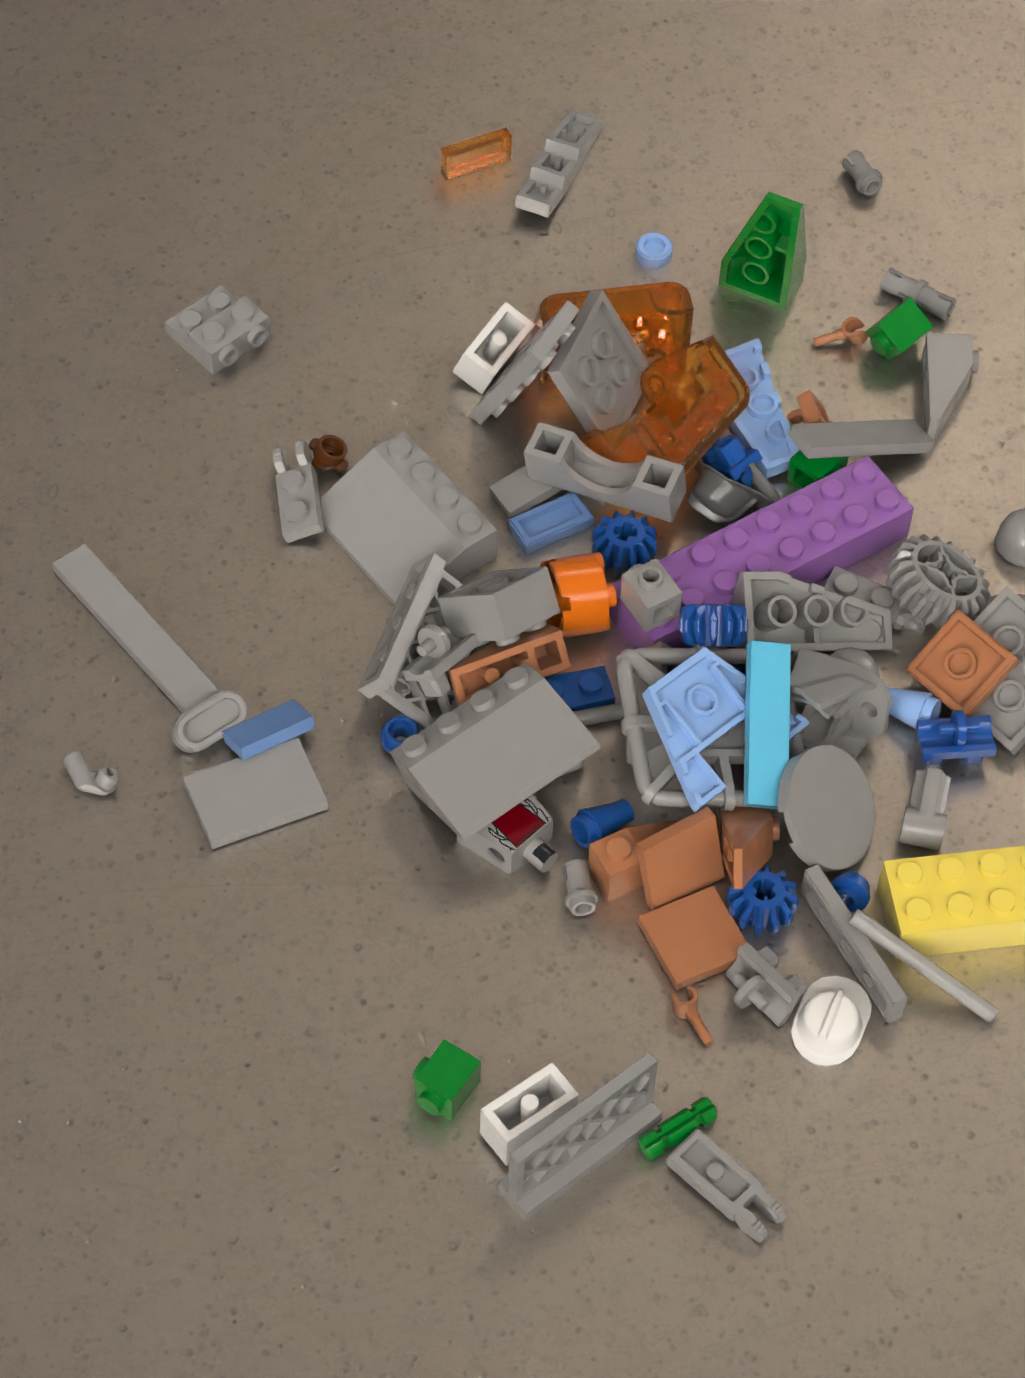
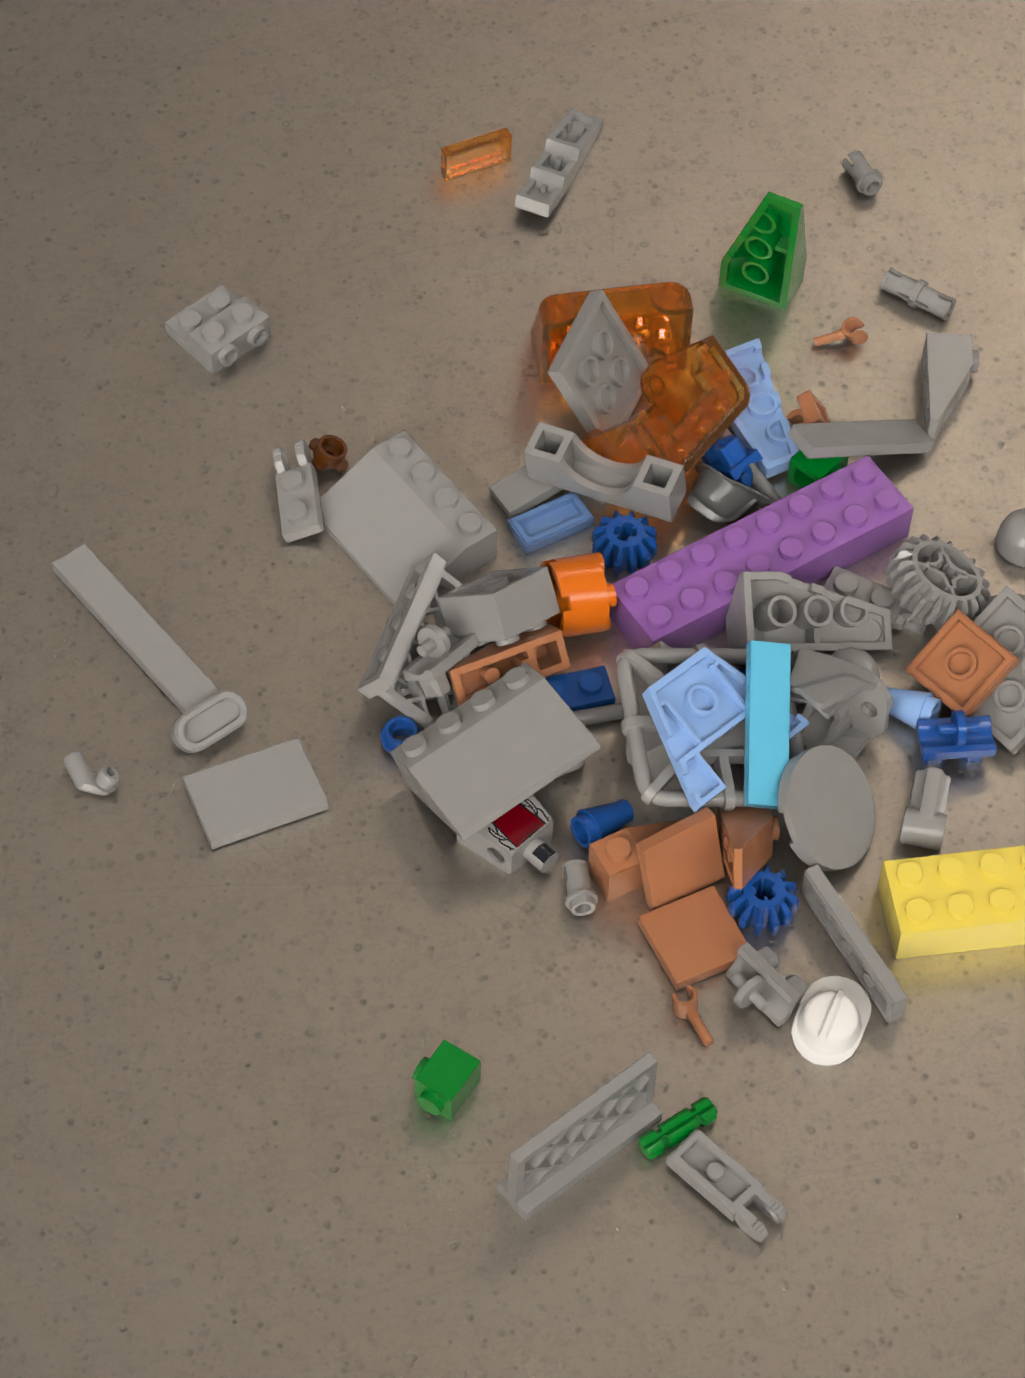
medium blue tile [222,699,315,760] -> none
white brick [452,301,535,394] -> none
light grey plate [469,300,580,425] -> none
white brick [480,1062,579,1166] -> none
light grey brick [620,558,683,632] -> none
light blue tile [635,233,673,268] -> none
blue gear [679,604,748,647] -> none
blue plate [831,872,870,912] -> none
light grey piece [848,909,999,1023] -> none
green brick [865,297,933,361] -> none

